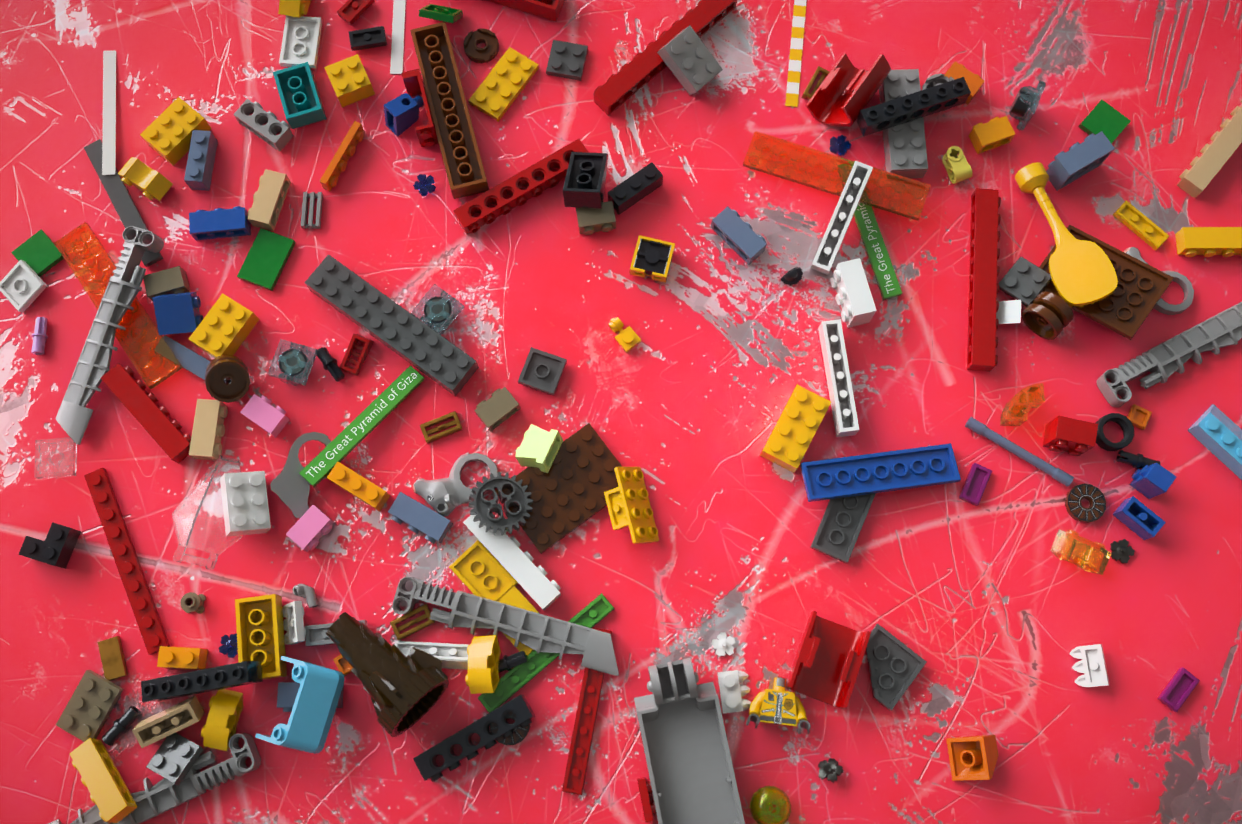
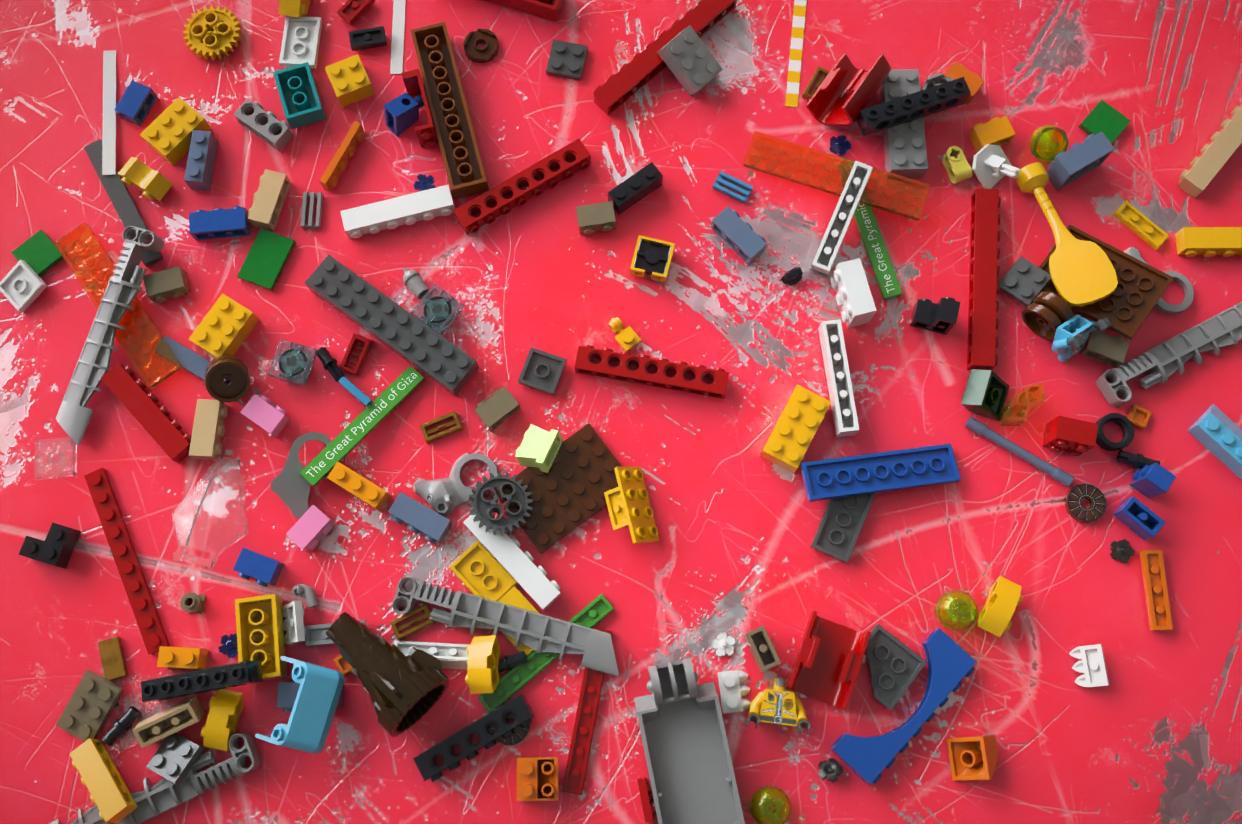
lavender axle [31,317,48,355] -> none
blue piece [152,292,203,335] -> none
white brick [220,471,271,537] -> none
green tile [419,4,463,23] -> none
yellow plate [468,47,539,122] -> none
black slope [563,152,608,209] -> none
magenta tile [959,463,992,506] -> none
white sticker [996,300,1021,324] -> none
clear light blue piece [1009,81,1046,130] -> none
brick [1050,529,1111,575] -> none
magenta tile [1157,667,1200,712] -> none
none -> blue brick [115,80,158,126]
none -> yellow gear [182,5,243,60]
none -> blue brick [233,547,284,587]
none -> dark azure tile [338,377,372,407]
none -> white brick [340,185,455,238]
none -> light grey piece [403,268,430,299]
none -> orange slope [516,757,559,801]
none -> red brick [574,345,729,399]
none -> dark azure tile [712,171,753,204]
none -> dark tan brick [743,625,781,672]
none -> blue arch [829,628,977,785]
none -> black brick [909,297,961,335]
none -> clear neon green cylinder [935,590,978,631]
none -> slope [961,369,1010,421]
none -> white piece [972,144,1020,189]
none -> yellow brick [978,576,1023,637]
none -> clear neon green cylinder [1029,124,1069,163]
none -> medium azure torso [1051,314,1112,362]
none -> dark tan brick [1080,329,1130,368]
none -> orange plate [1139,550,1173,631]

